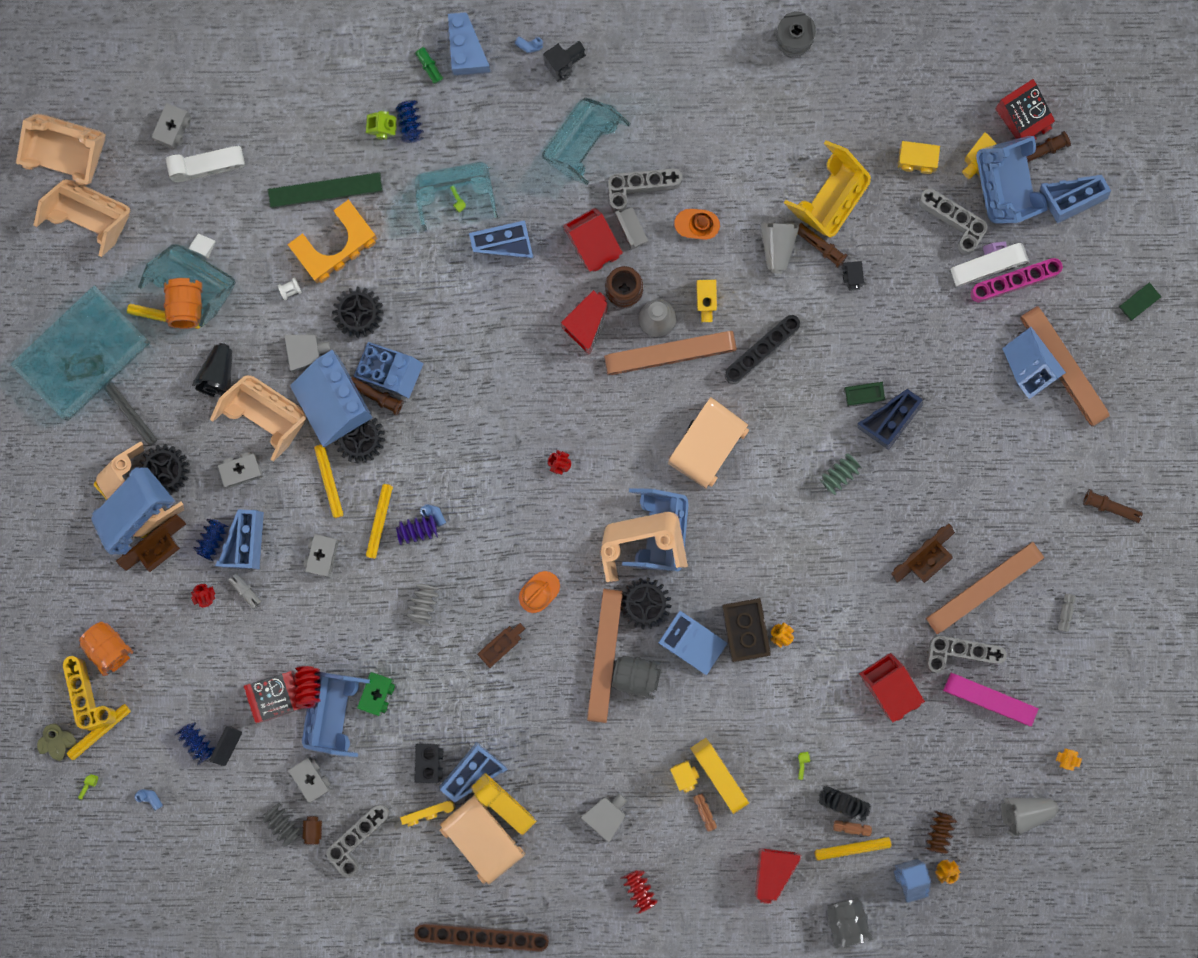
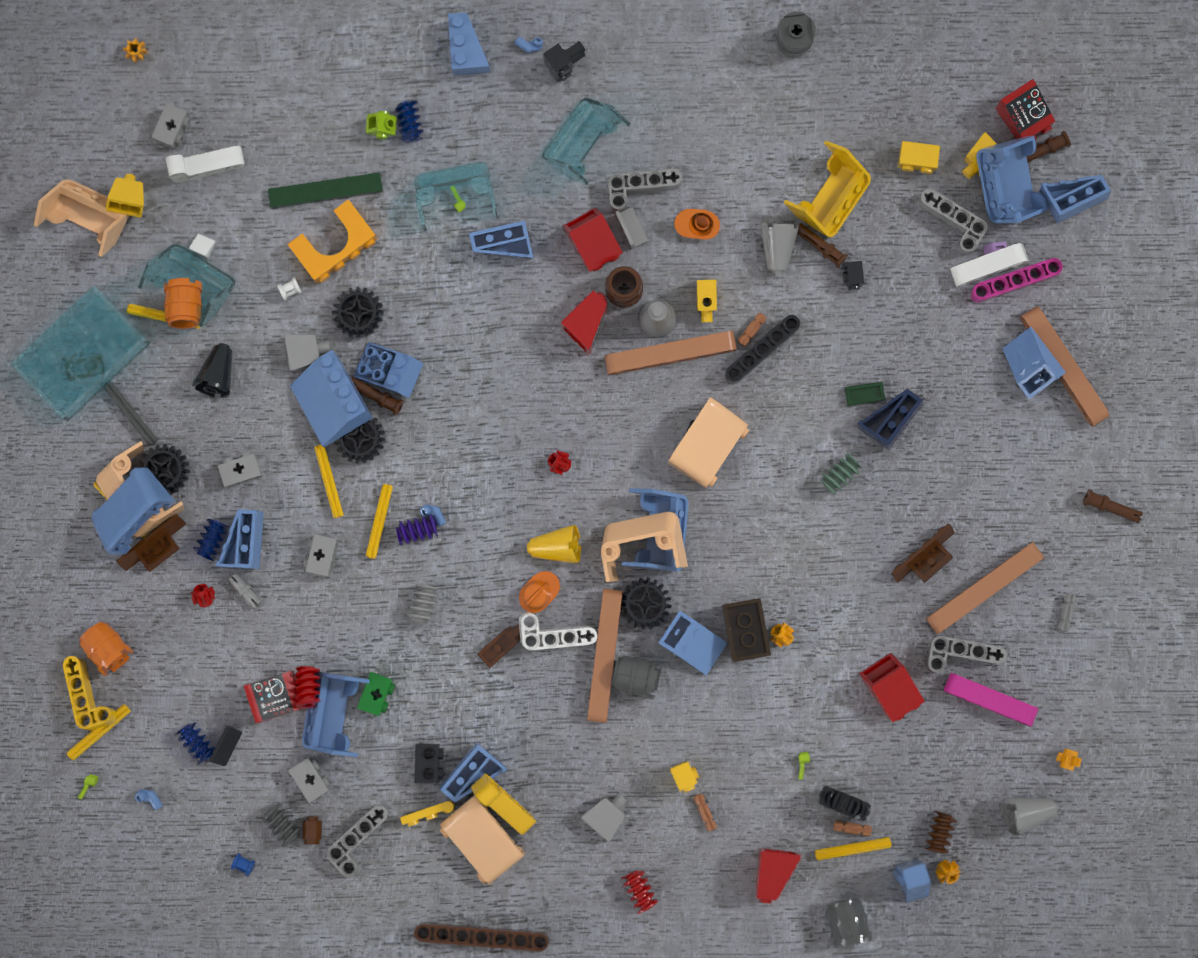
light nougat windscreen [16,114,106,186] -> none
olive plate [37,724,77,761] -> none
light nougat windscreen [210,375,307,462] -> none
green axle [415,47,443,84] -> none
yellow beam [690,738,750,814] -> none
dark green tile [1119,282,1162,321] -> none
none -> yellow torso [105,174,144,218]
none -> light orange gear [123,38,148,63]
none -> blue bush [230,853,256,877]
none -> white beam [519,612,597,650]
none -> yellow cone [527,525,581,563]
none -> nougat axle [738,313,767,347]

